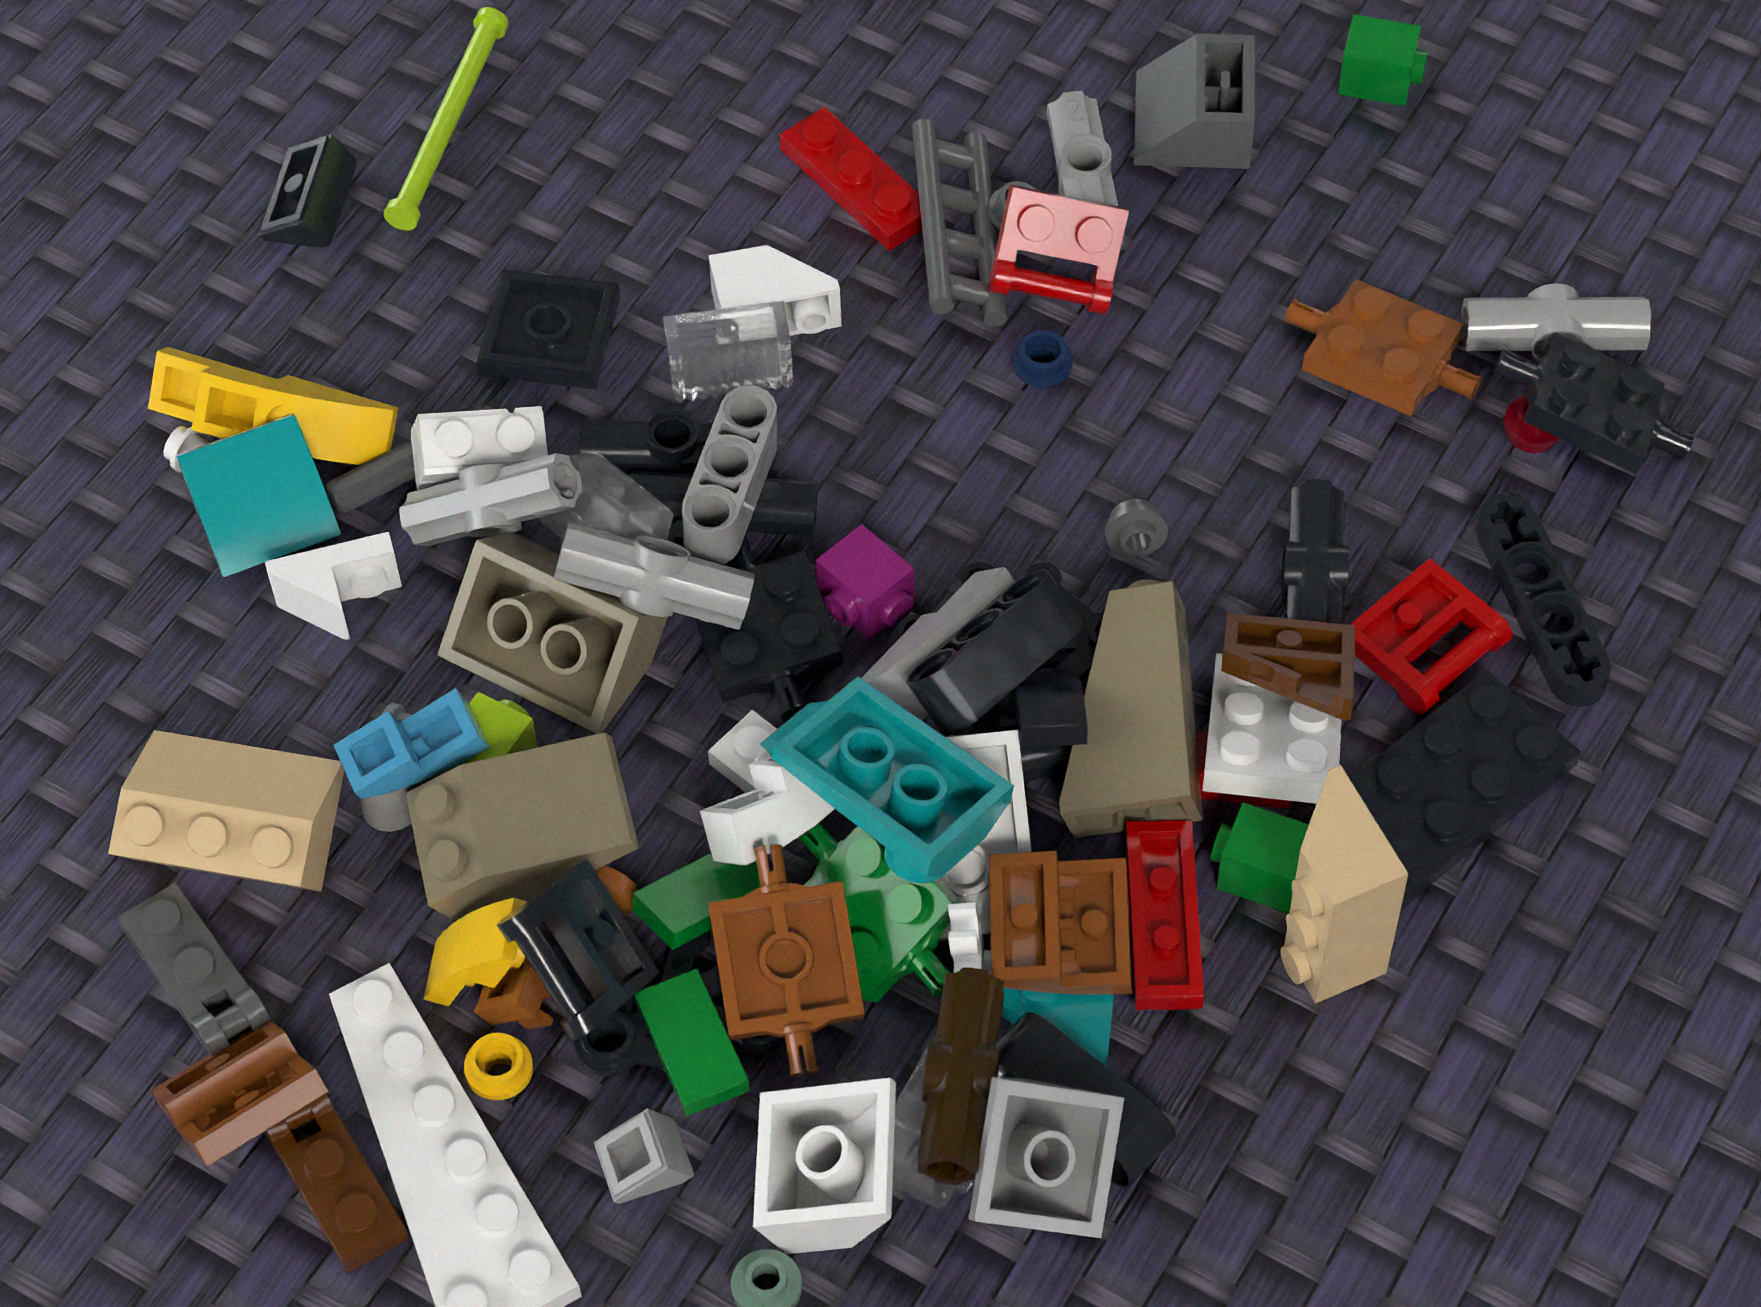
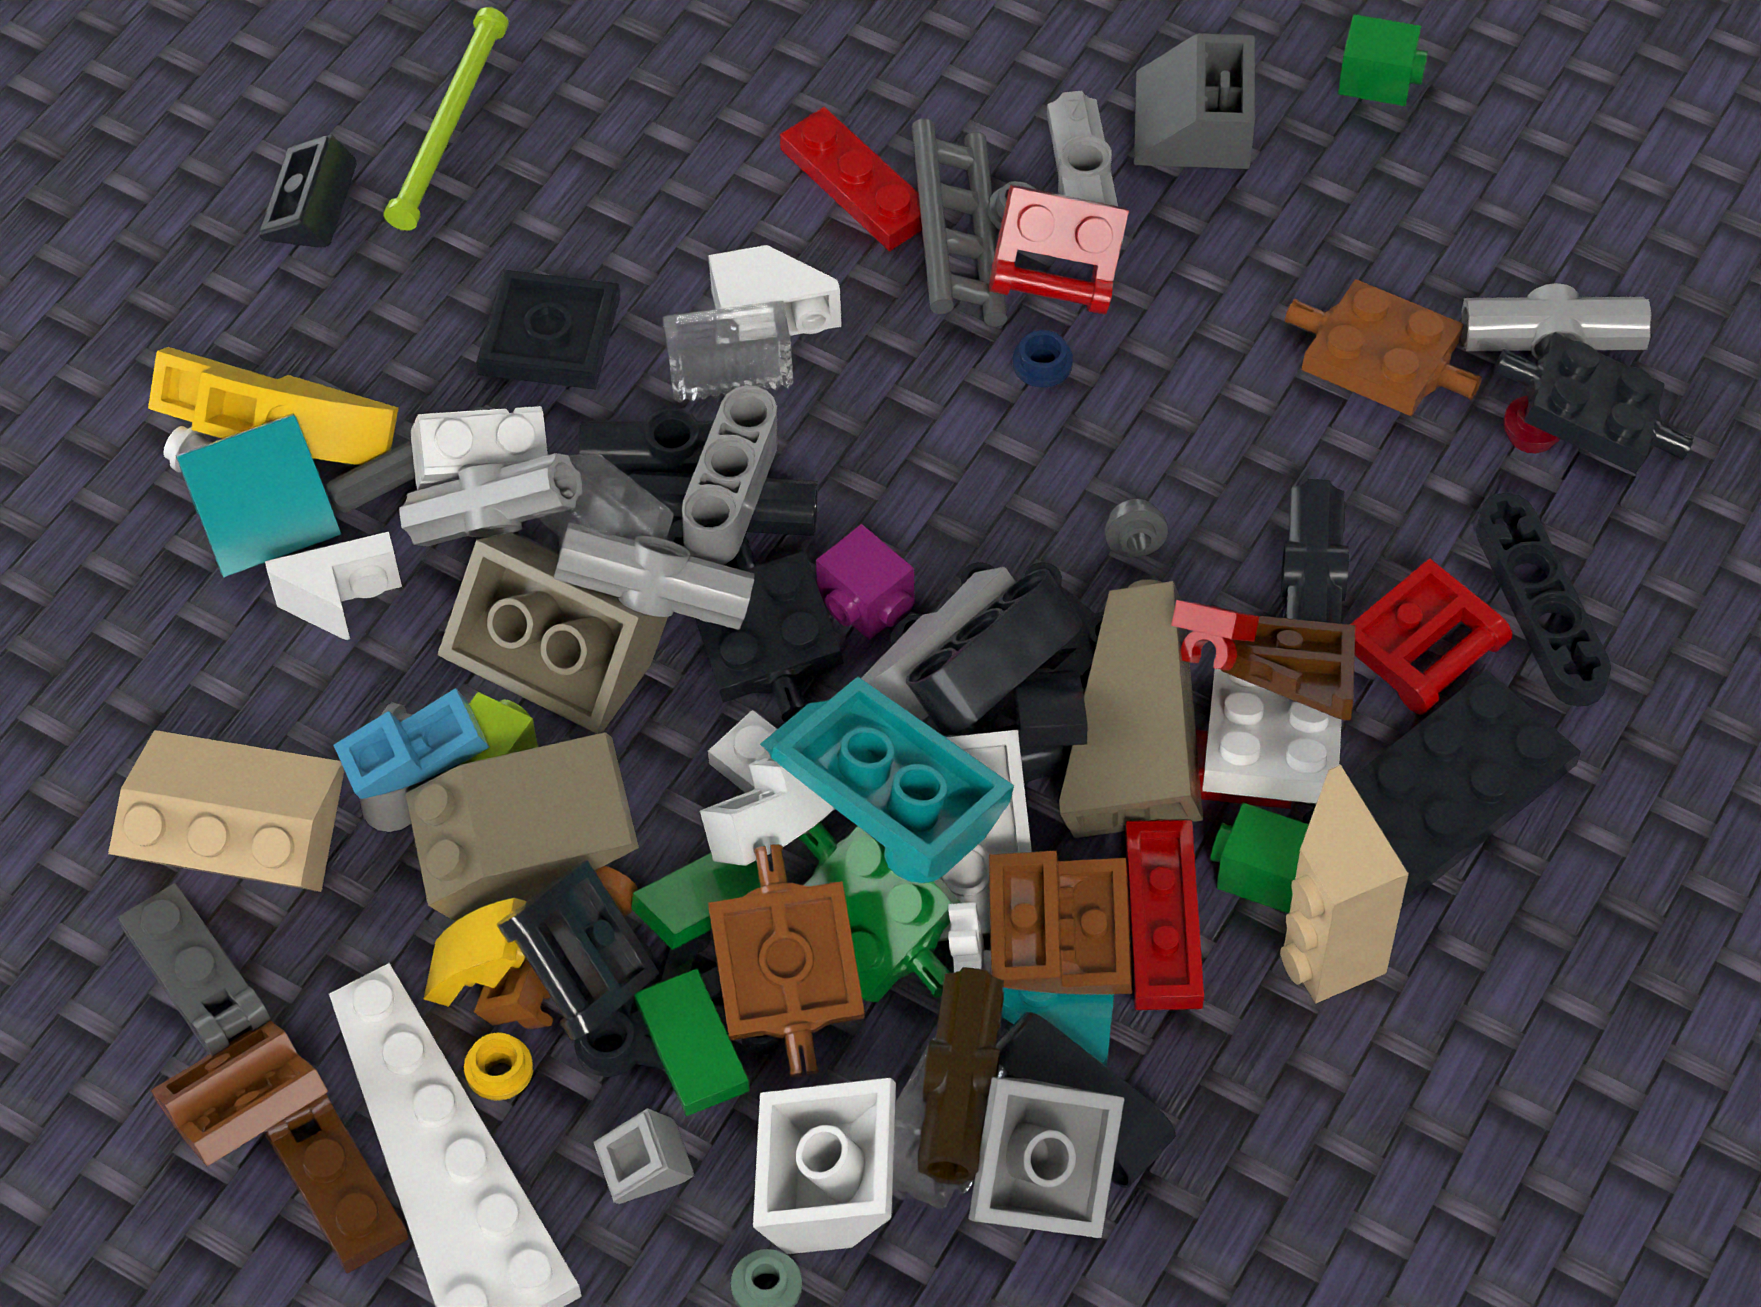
none -> tile [1171,600,1260,671]

